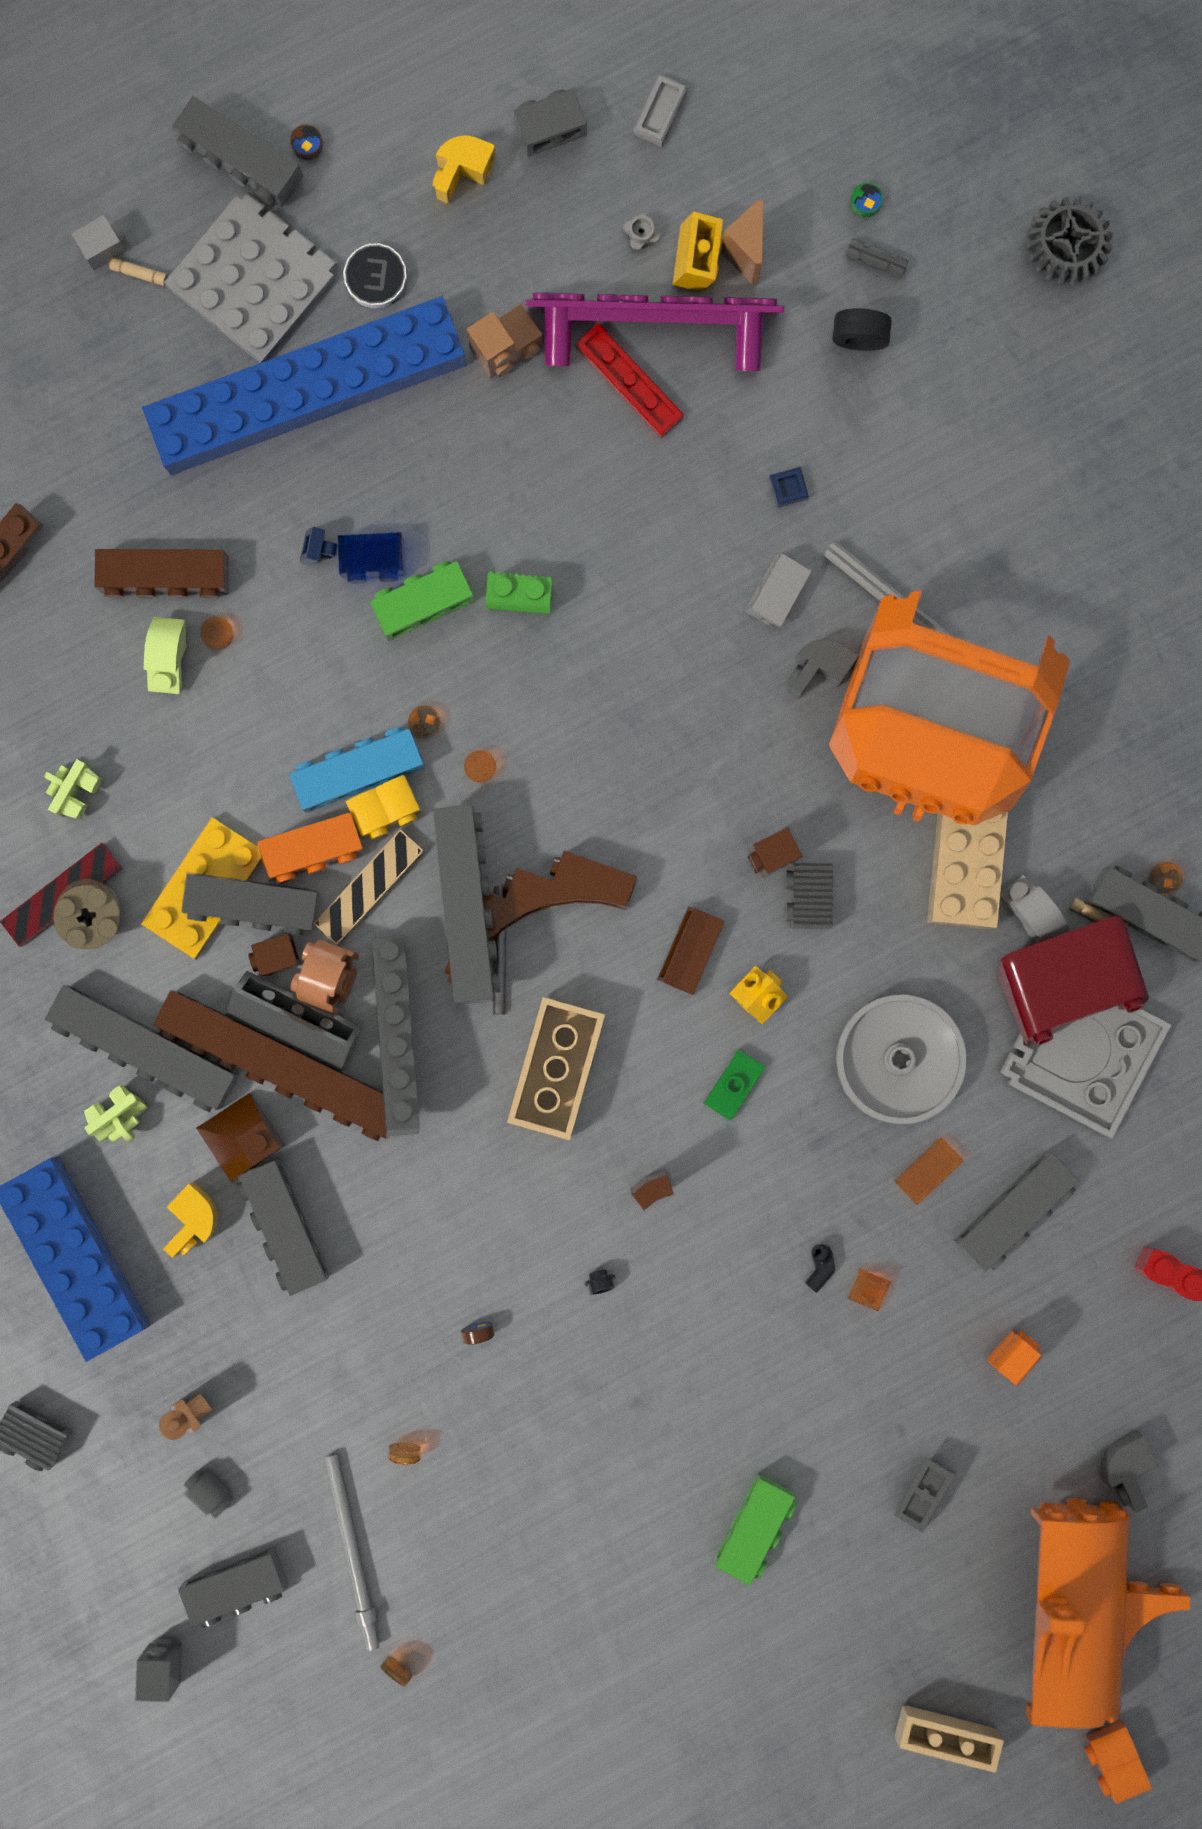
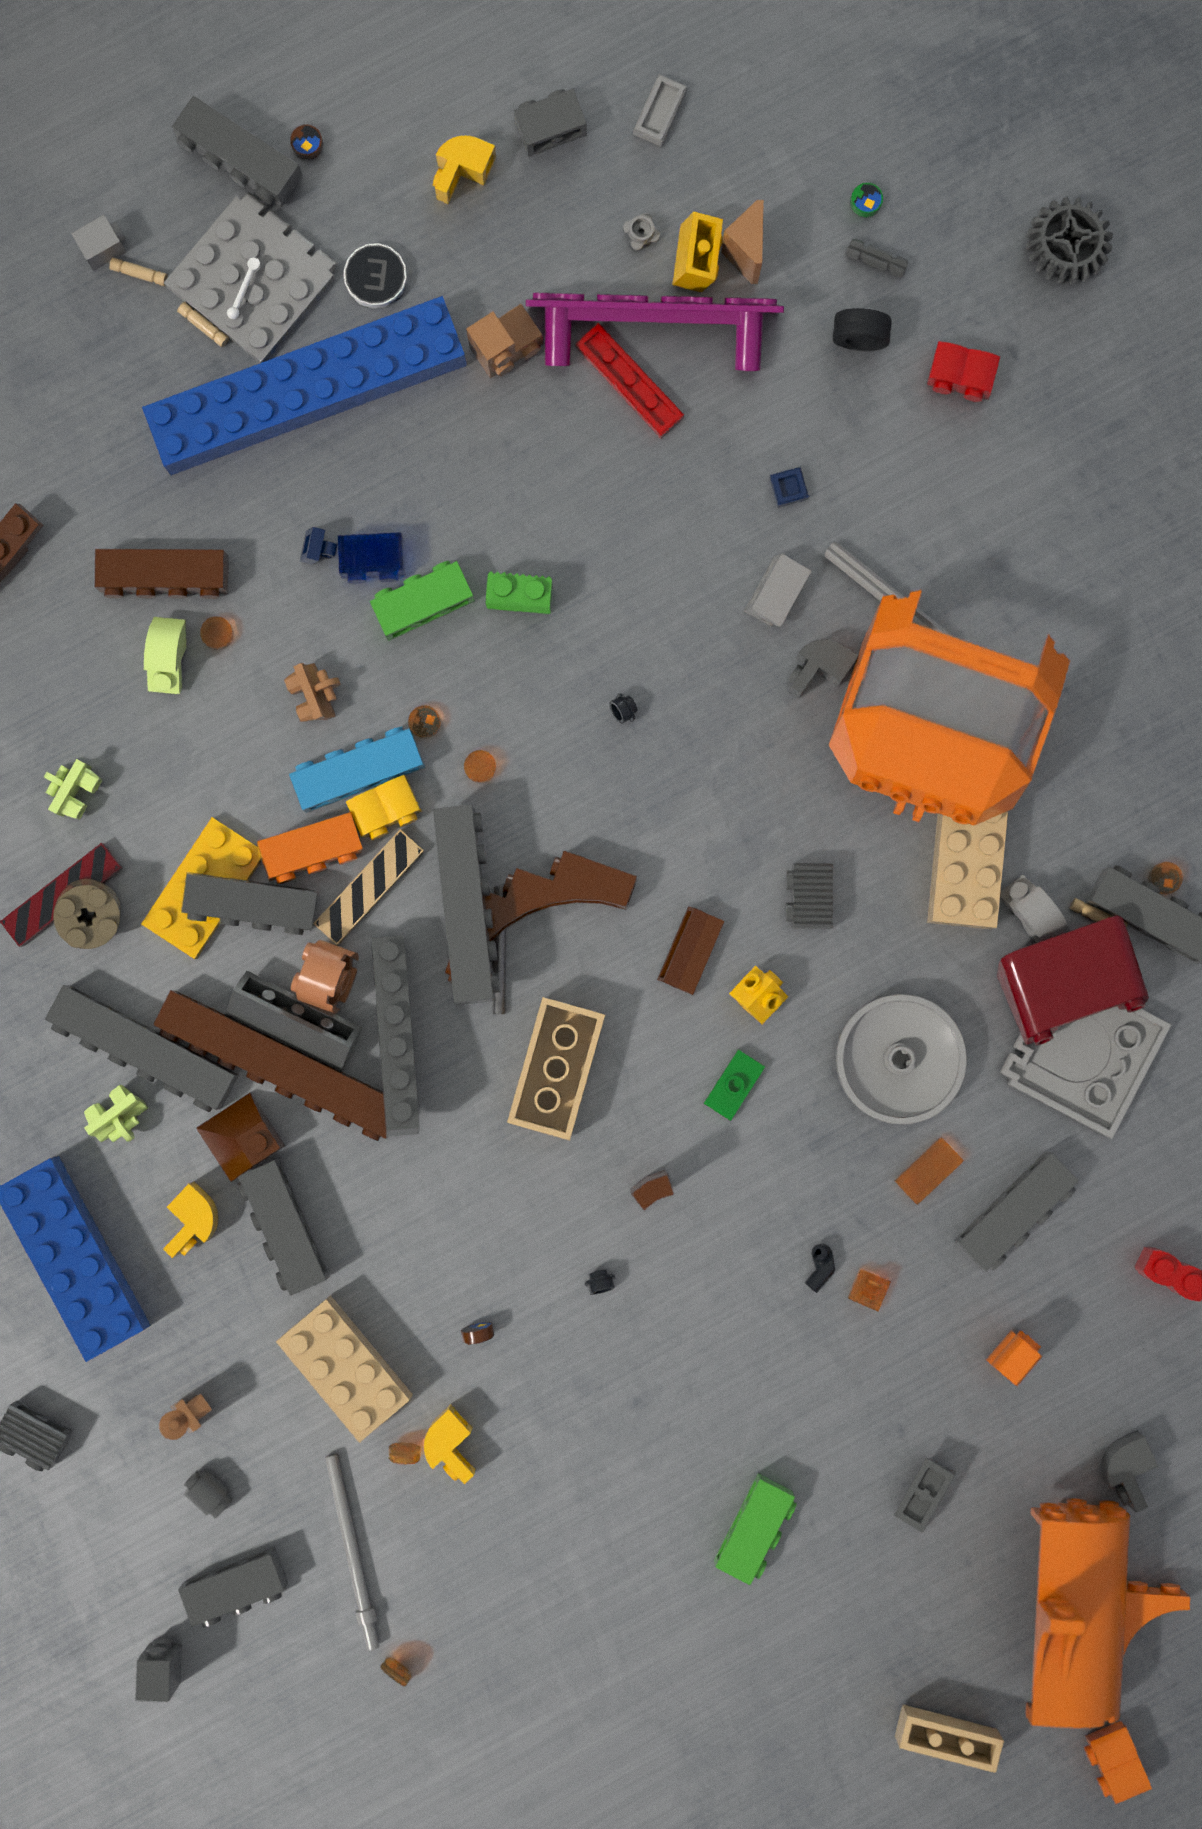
reddish brown brick [248,934,301,977] -> none
reddish brown brick [747,827,803,878] -> none
none -> tan wheel [177,302,229,347]
none -> white hinge [227,257,261,320]
none -> tan brick [276,1295,413,1443]
none -> medium nougat hips [284,663,341,722]
none -> yellow brick [424,1404,476,1484]
none -> black plate [609,693,638,724]
none -> red brick [927,341,1000,402]

